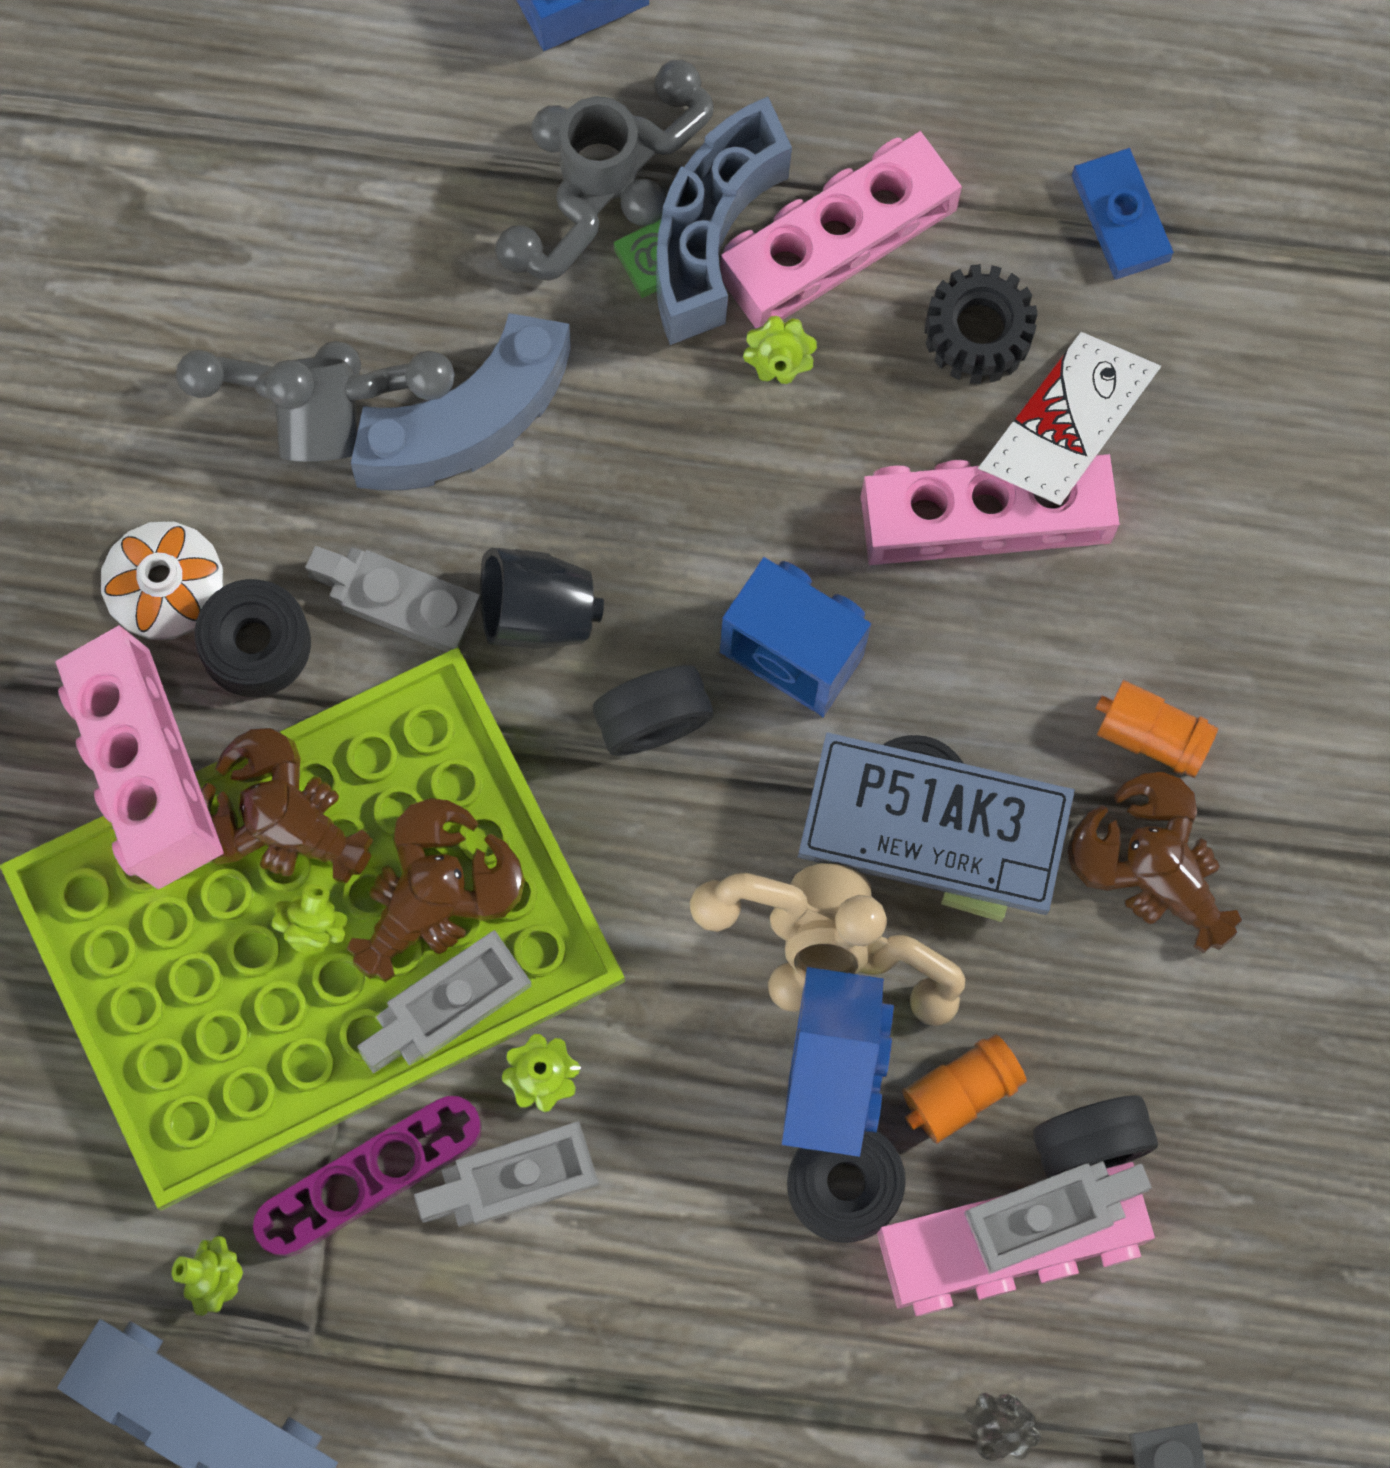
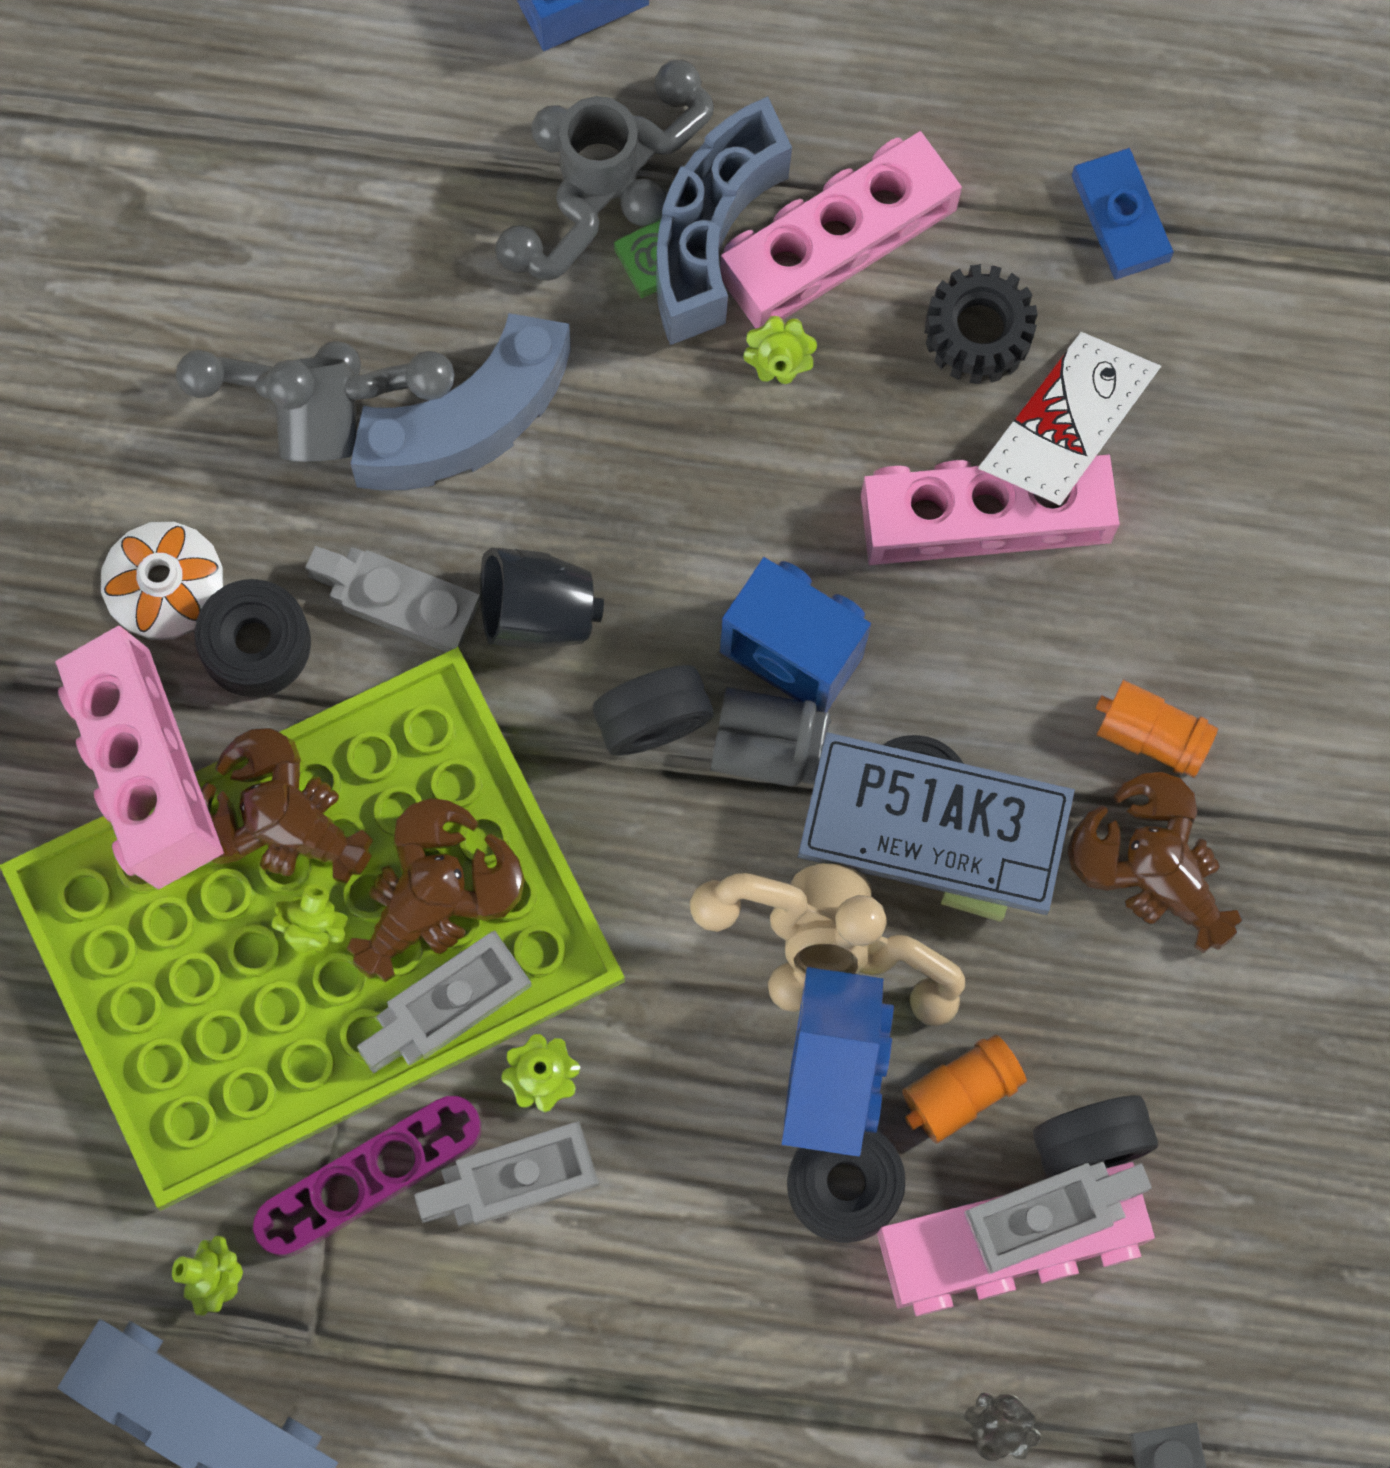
none -> dark grey piece [710,687,832,786]

